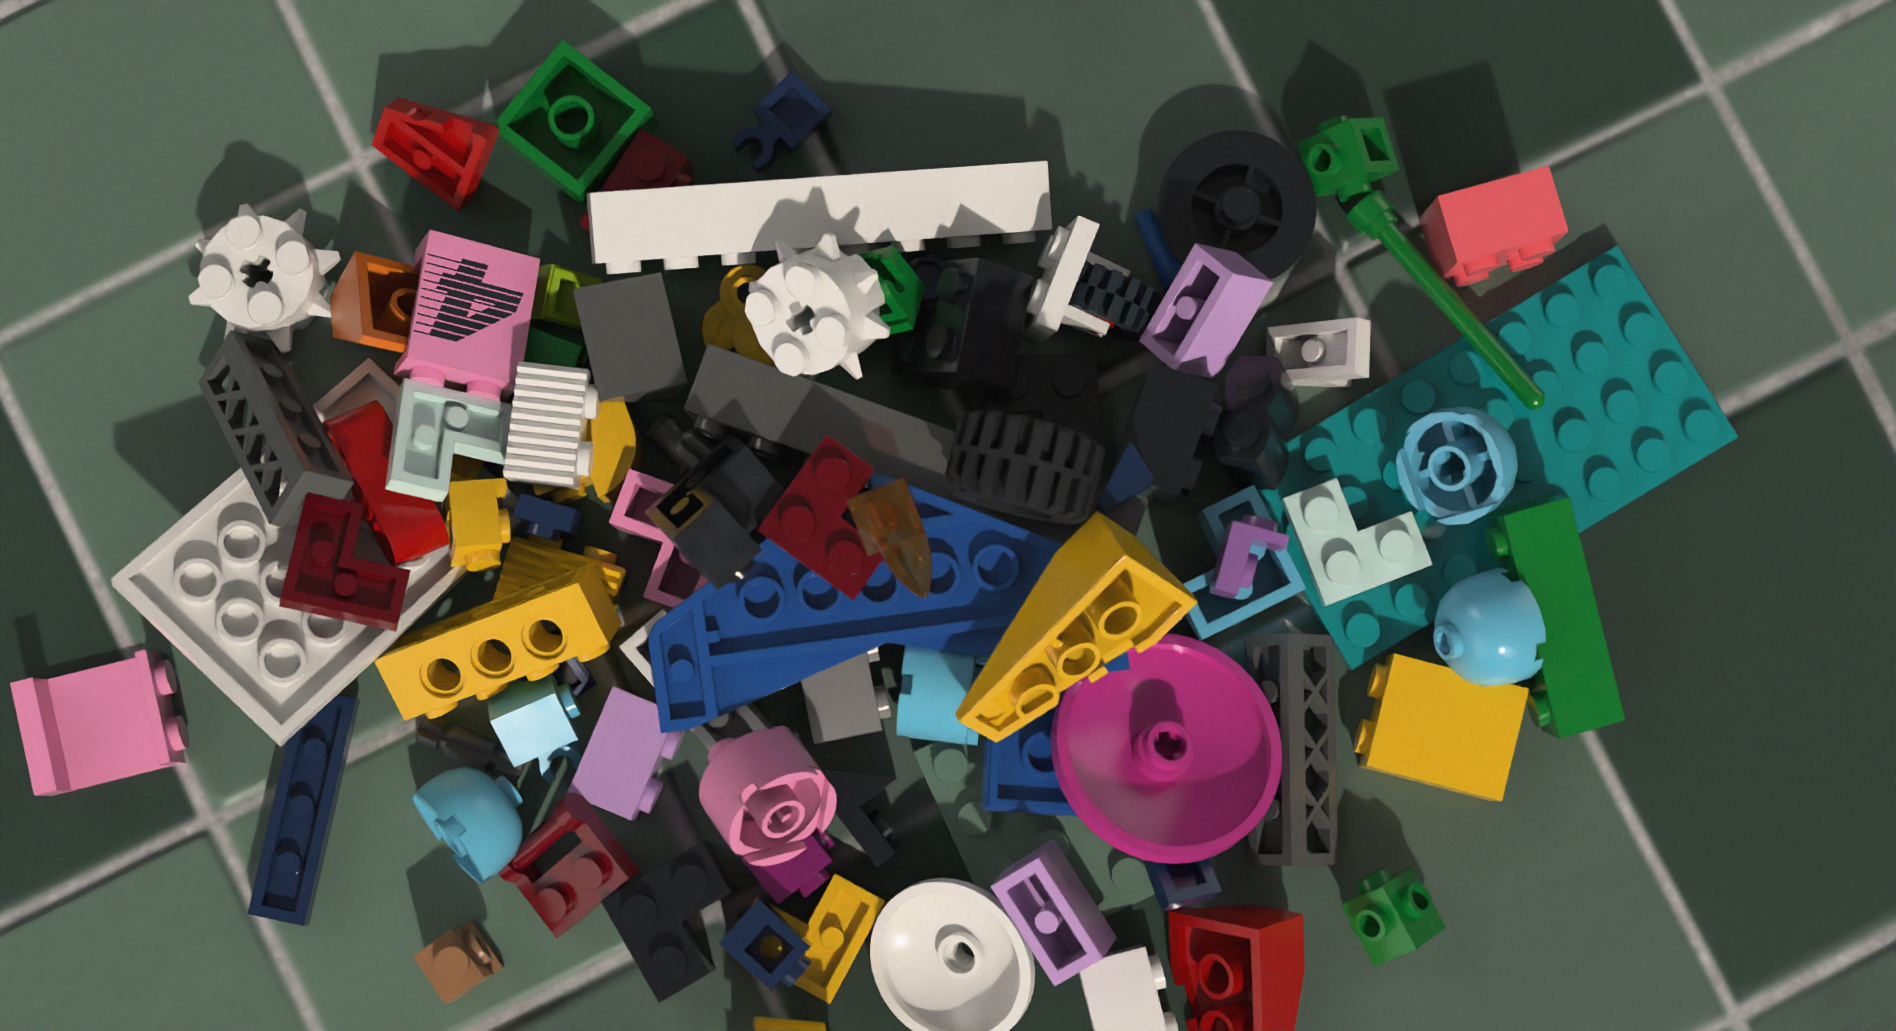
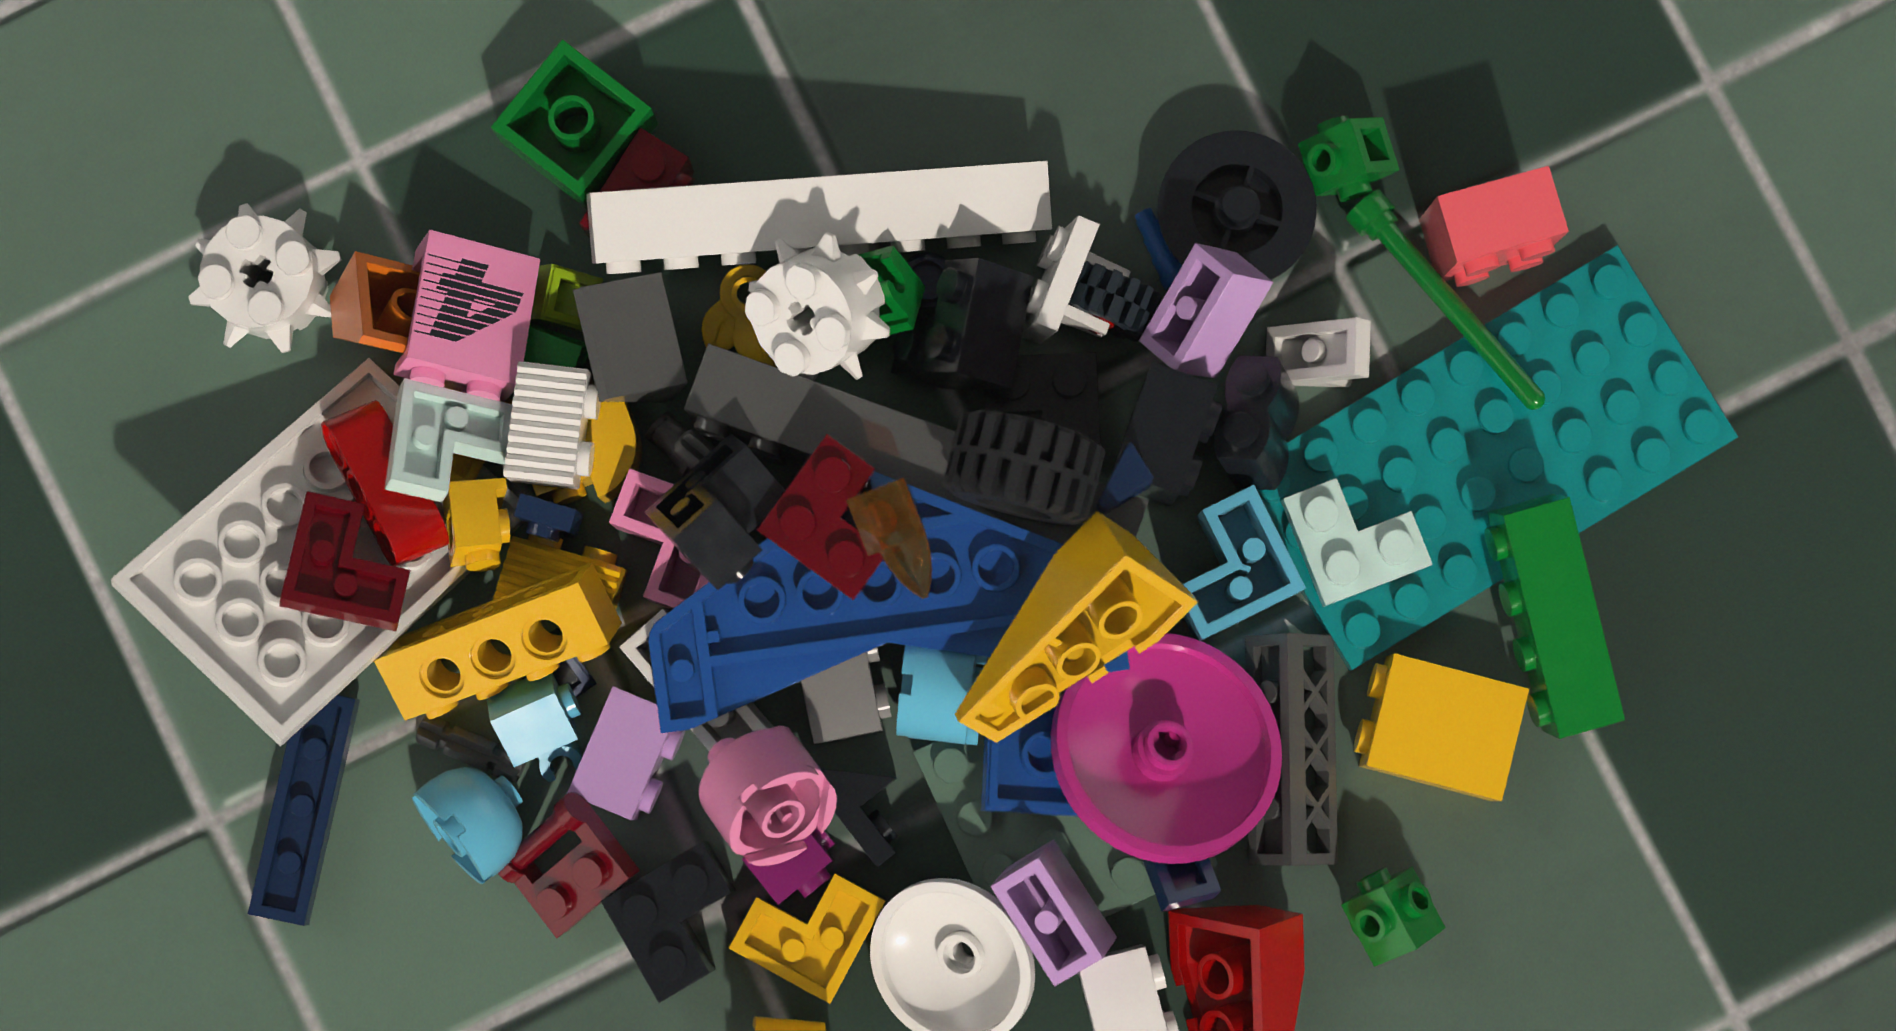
bright pink panel [10,649,189,796] -> none
dark grey fence [198,330,354,528] -> none
red wing [371,97,500,212] -> none
medium nougat brick [412,919,505,1005] -> none
dark blue brick [719,897,813,991] -> none
dark blue plate [731,71,833,173] -> none
medium lavender bracket [1208,515,1289,599] -> none
medium azure cylinder [1396,406,1518,525] -> none
medium azure cylinder [1433,567,1546,687] -> none

